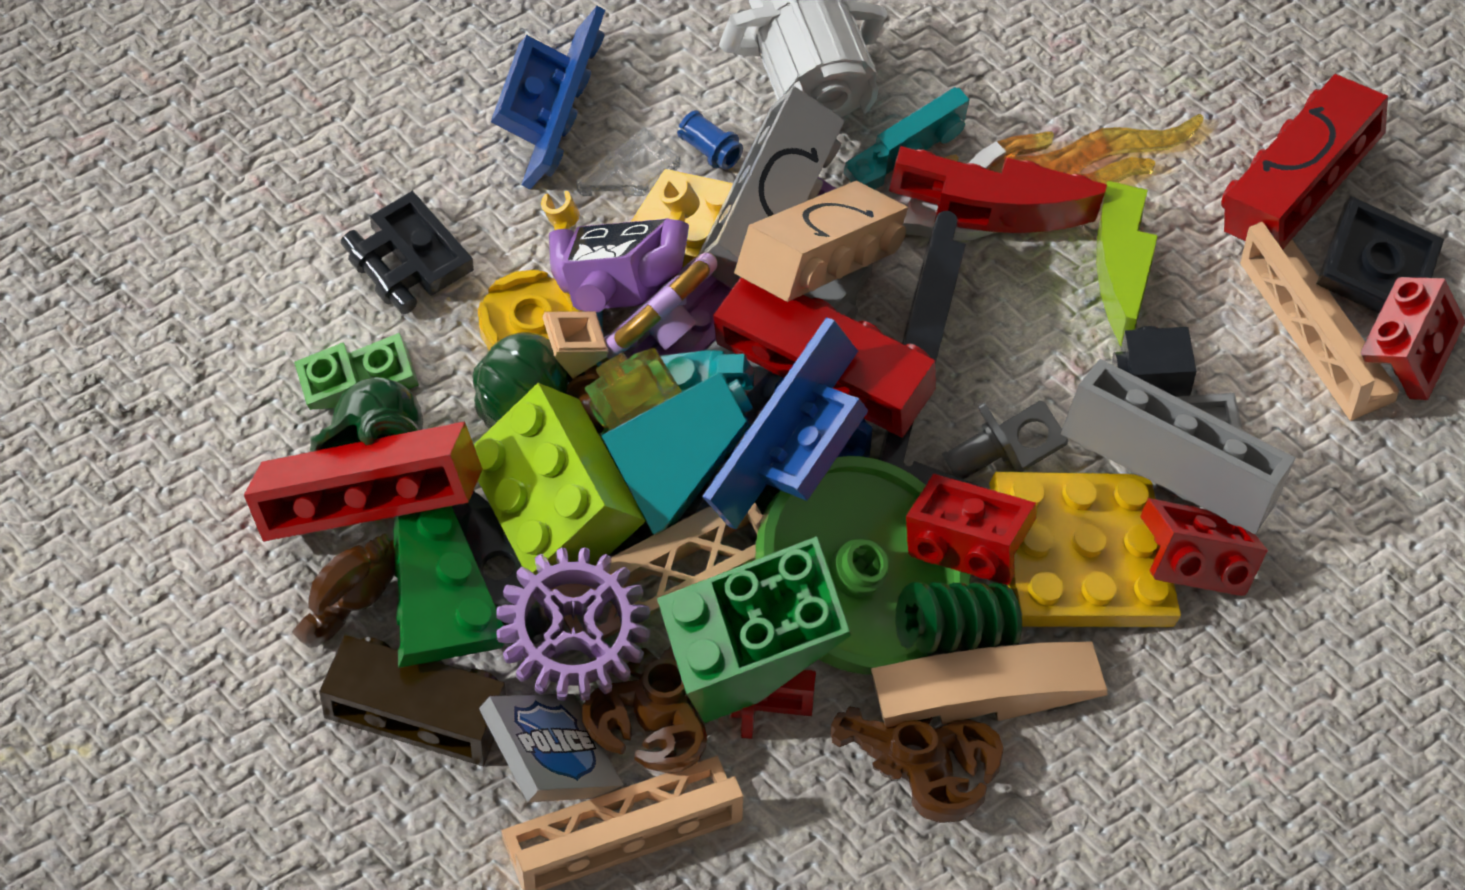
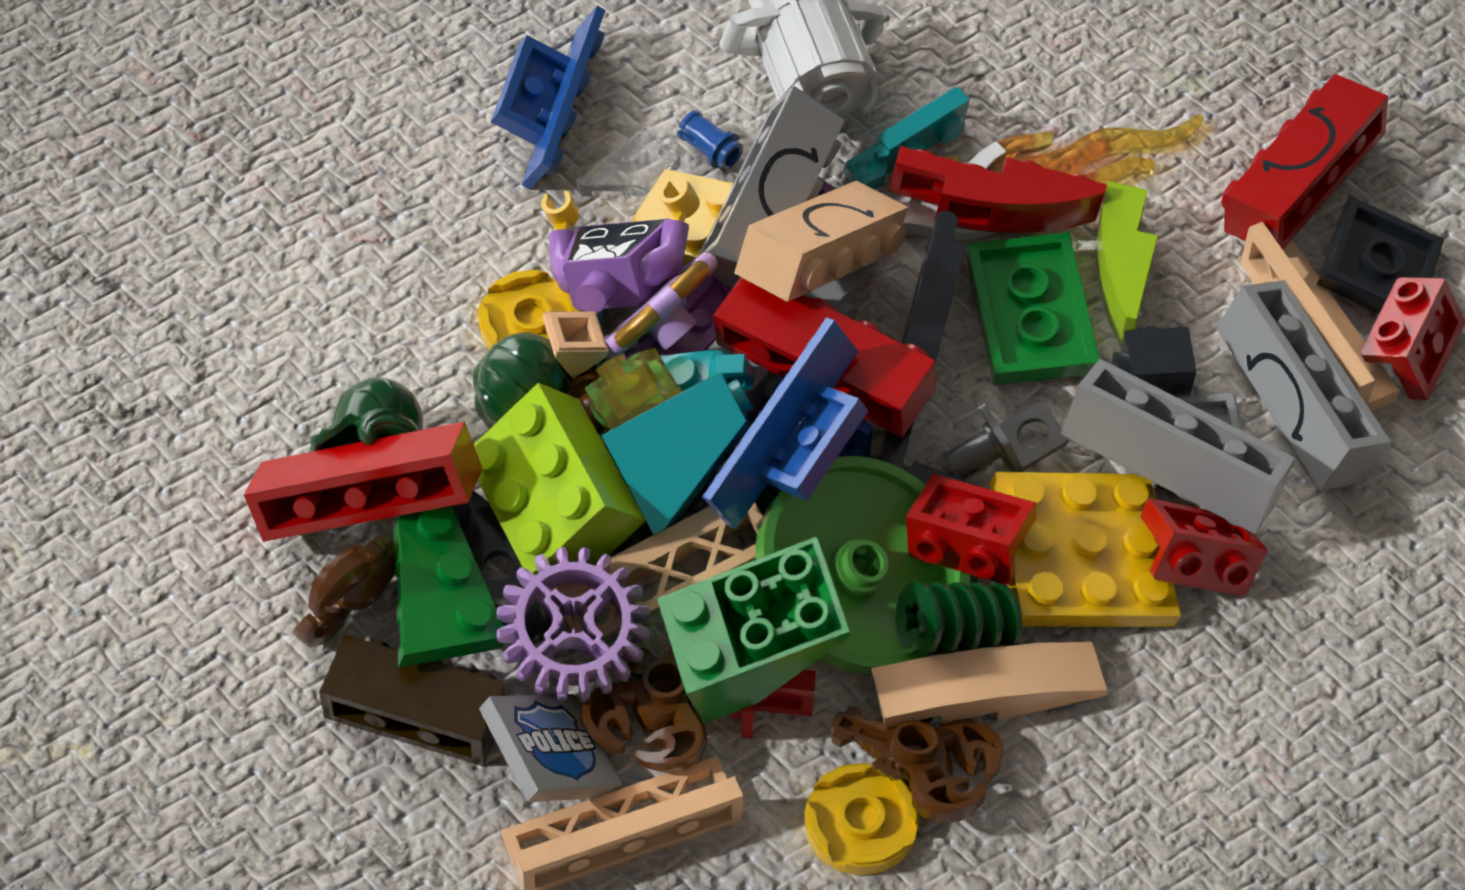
bright green slope [294,333,419,410] -> none
black plate [341,190,474,314] -> none
none -> yellow tile [804,763,920,876]
none -> green plate [965,232,1100,385]
none -> light grey brick [1216,280,1392,491]

